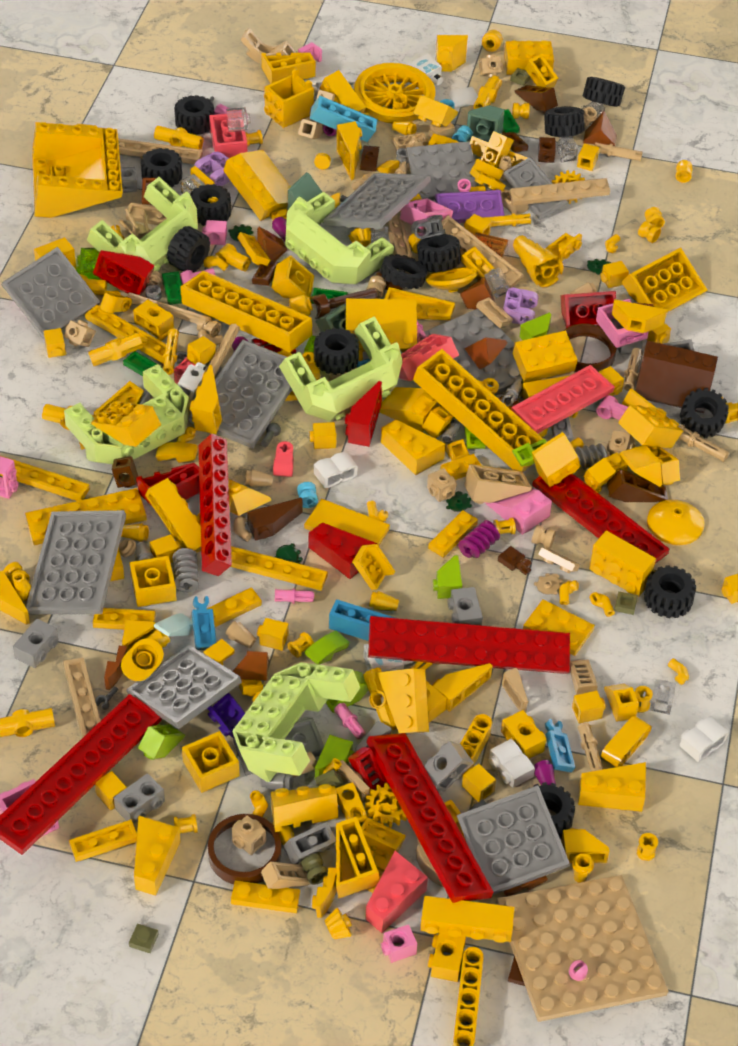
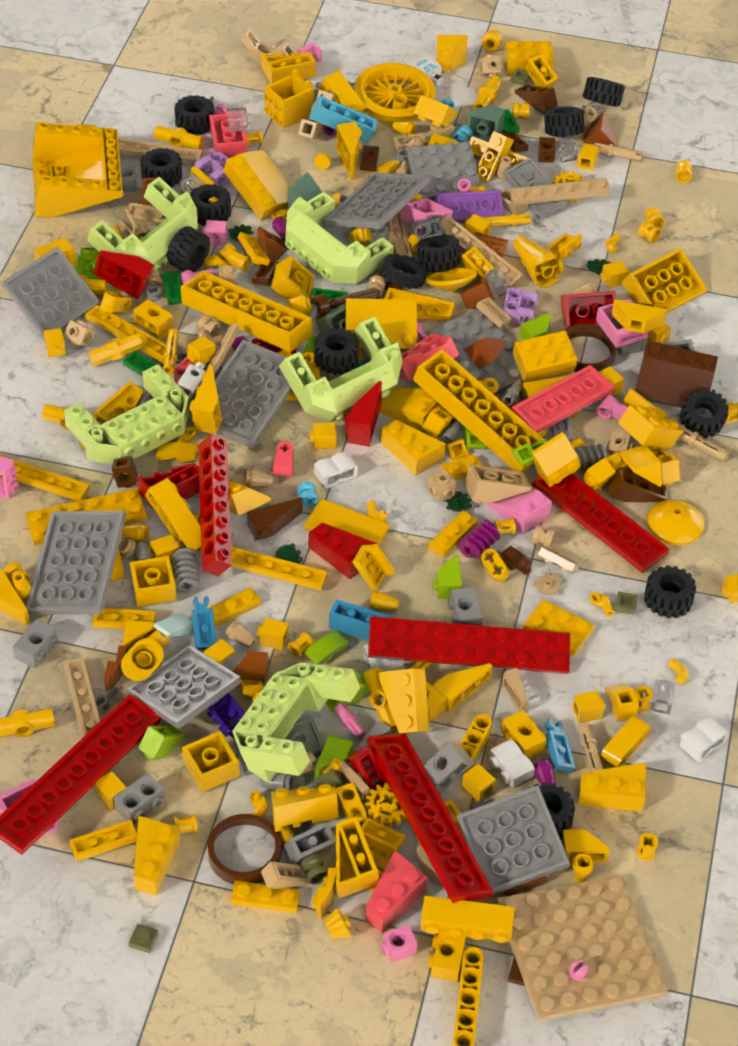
yellow slope [91,401,161,447] -> none
tan axle [127,293,204,324] -> none
tan brick [232,815,266,855] -> none
tan arm [234,516,252,542] -> none
dark grey bar [261,423,281,447] -> none
bright pink axle [275,588,314,604] -> none
yellow bracket [470,159,506,191] -> none
yellow arm [559,580,579,605] -> none
tan slope [570,660,598,695] -> none
yellow brick [589,531,656,597] -> none
tan pin [623,348,643,391] -> none
none -> tan brick [218,265,237,285]
none -> yellow beam [481,548,510,582]

